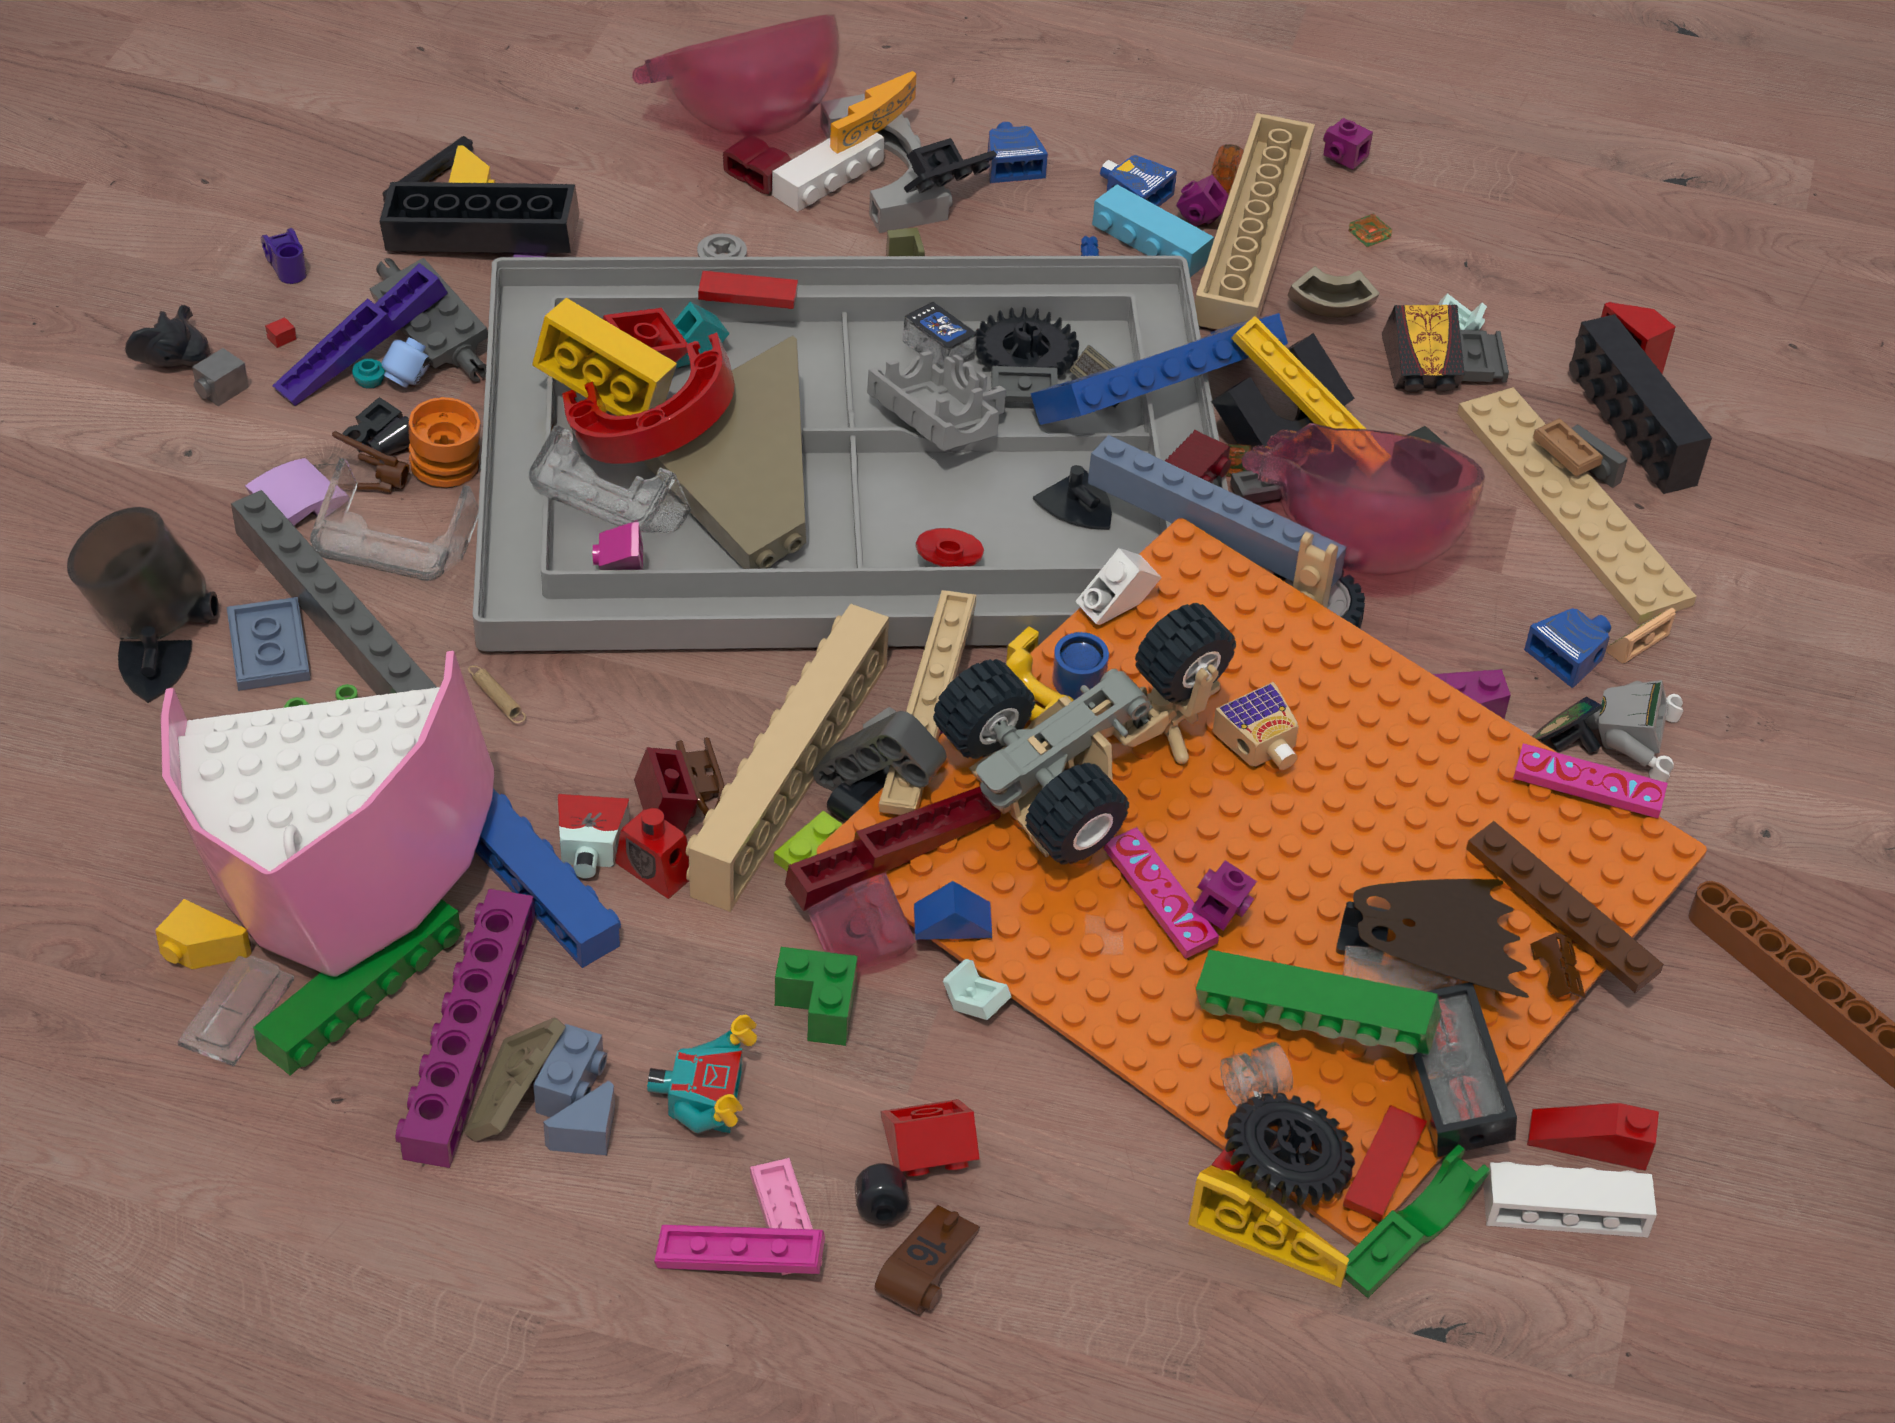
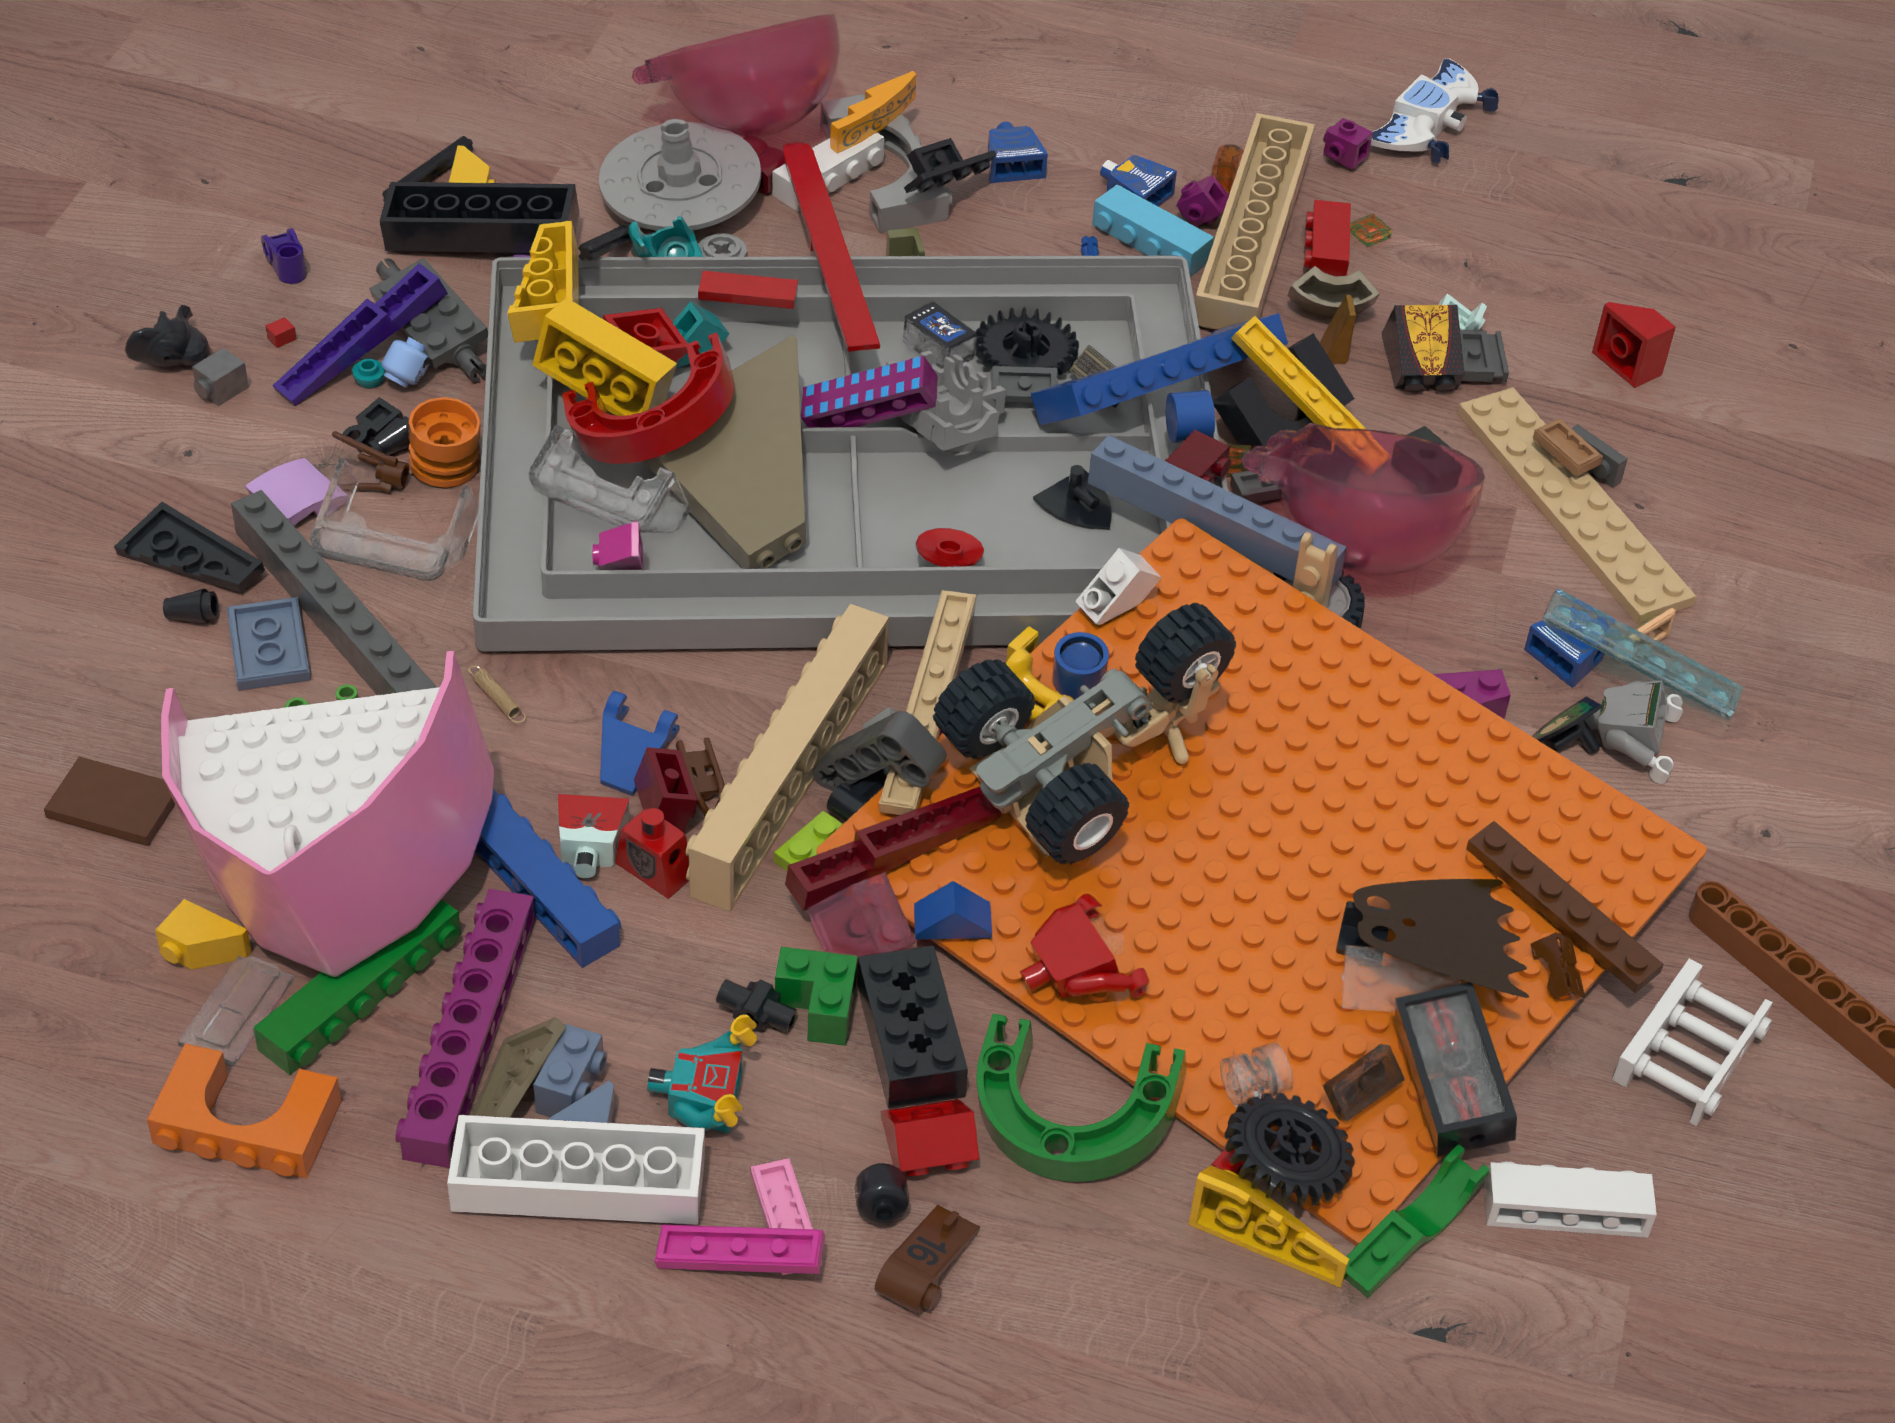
clear smoke brick [67,507,206,643] -> none
black shield [118,626,192,703] -> none
light aqua bracket [943,959,1012,1020] -> none
dark pink tile [1104,827,1219,959] -> none
magenta brick [1192,860,1257,931] -> none
green brick [1195,950,1441,1054] -> none
torso [1212,682,1299,770] -> none
red tile [1343,1105,1427,1222] -> none
dark pink tile [1513,743,1668,818] -> none
red slope [1527,1103,1659,1171] -> none
black brick [1569,314,1712,494] -> none
none -> reddish brown tile [44,756,175,846]
none -> black wing [114,502,265,593]
none -> orange arch [147,1043,341,1178]
none -> white brick [447,1115,705,1225]
none -> yellow wedge [507,221,579,343]
none -> black axle [578,224,632,261]
none -> light grey piece [599,119,761,231]
none -> blue flag [600,690,679,796]
none -> teal hair [629,216,703,257]
none -> black axle [716,979,797,1033]
none -> red piece [783,142,880,352]
none -> magenta brick [801,356,938,428]
none -> black brick [857,946,968,1109]
none -> green piece [976,1013,1186,1182]
none -> red torso [1020,894,1149,998]
none -> blue piece [1165,390,1215,443]
none -> red brick [1303,200,1351,277]
none -> pearl gold slope [1320,295,1356,364]
none -> clear smoke plate [1322,1044,1405,1121]
none -> torso [1371,58,1499,163]
none -> clear light blue plate [1542,588,1744,719]
none -> white fence [1612,958,1773,1126]

